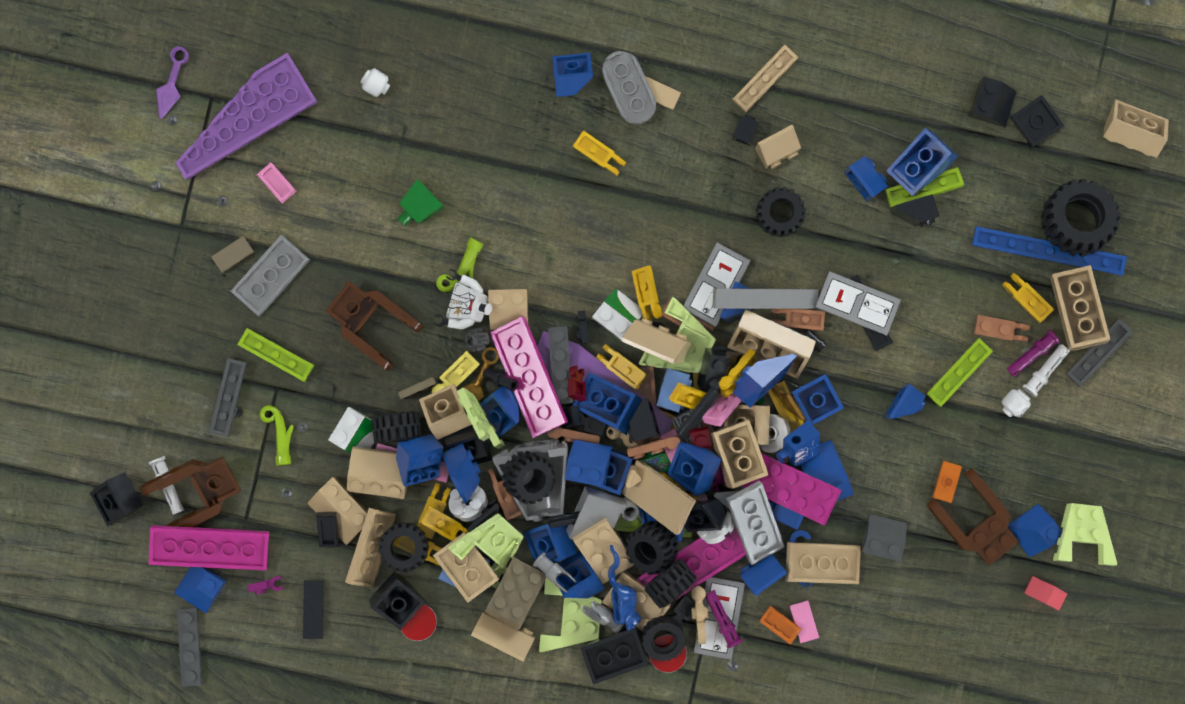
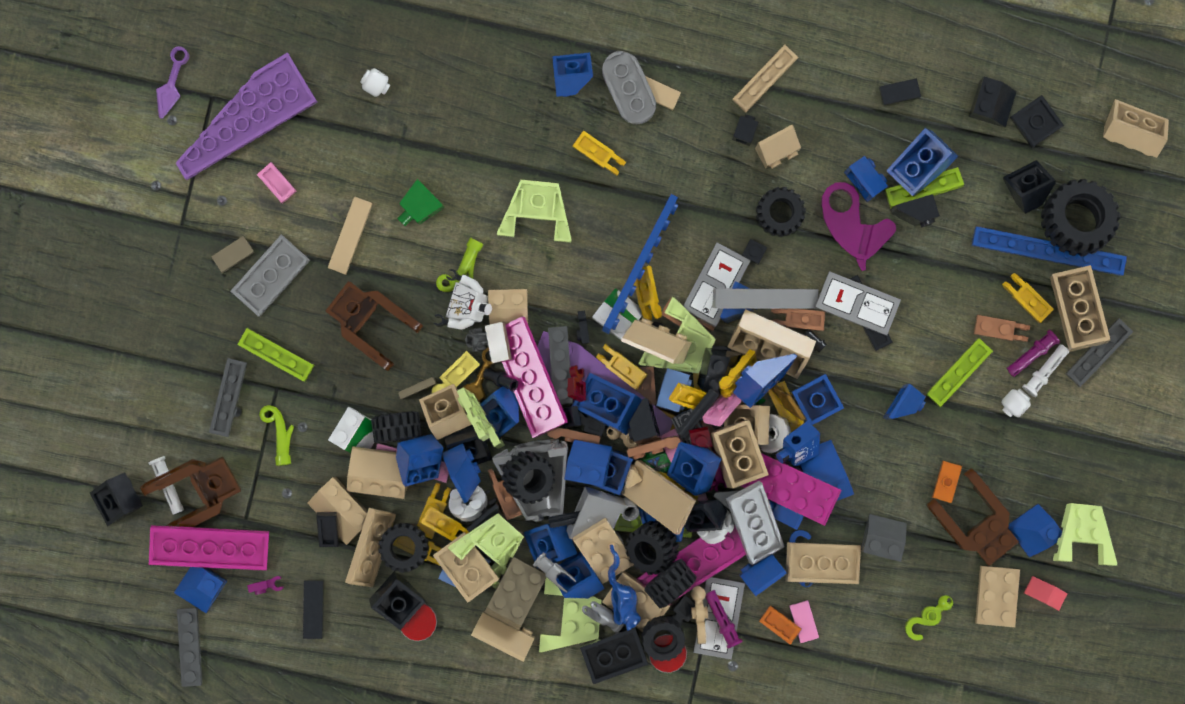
none -> tan tile [328,197,373,275]
none -> tile [485,322,512,364]
none -> yellowish green wing [497,180,571,243]
none -> blue plate [602,194,678,334]
none -> black plate [742,239,767,265]
none -> magenta animal [821,182,896,271]
none -> black tile [879,78,921,106]
none -> lime piece [905,595,953,641]
none -> tan plate [975,565,1020,627]
none -> black slope [1003,160,1056,214]

